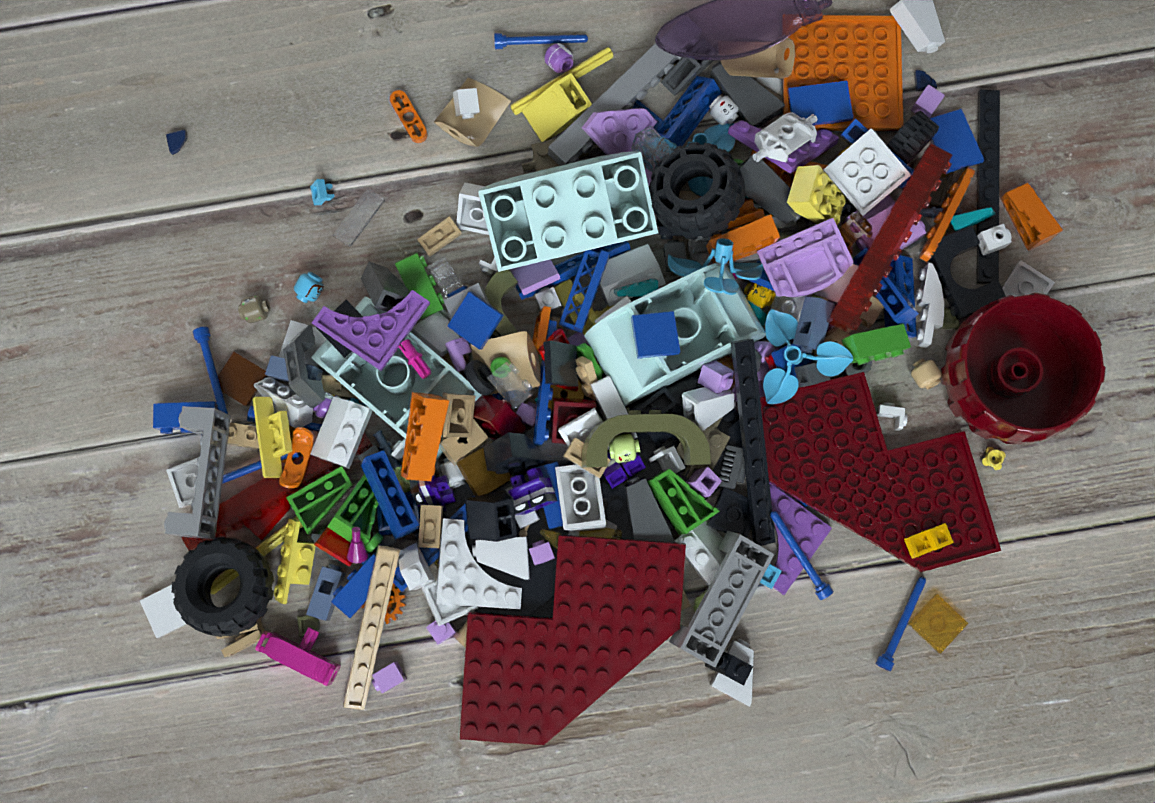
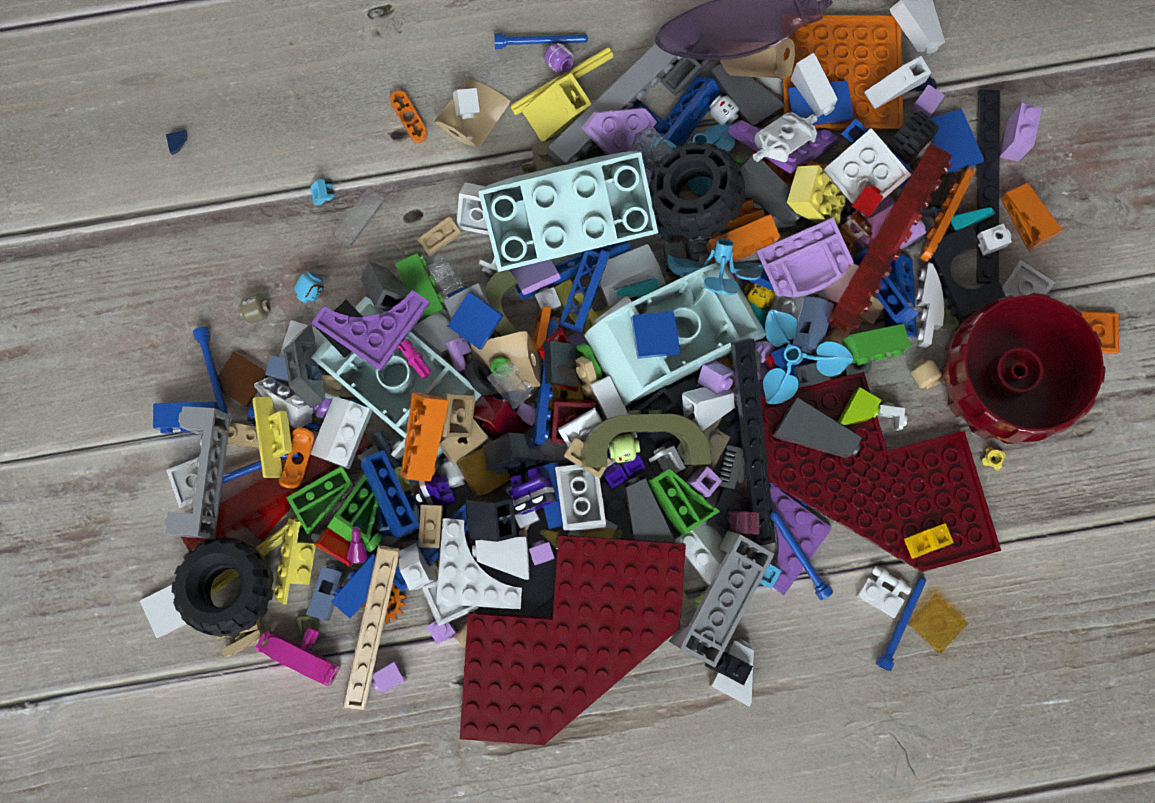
none -> clear pink piece [729,511,759,534]
none -> dark grey slope [772,398,862,458]
none -> white slope [791,53,838,117]
none -> lime slope [837,387,881,427]
none -> red brick [851,184,883,218]
none -> white plate [857,566,912,618]
none -> white slope [864,56,931,109]
none -> lavender brick [1000,103,1042,162]
none -> orange tile [1080,311,1119,354]

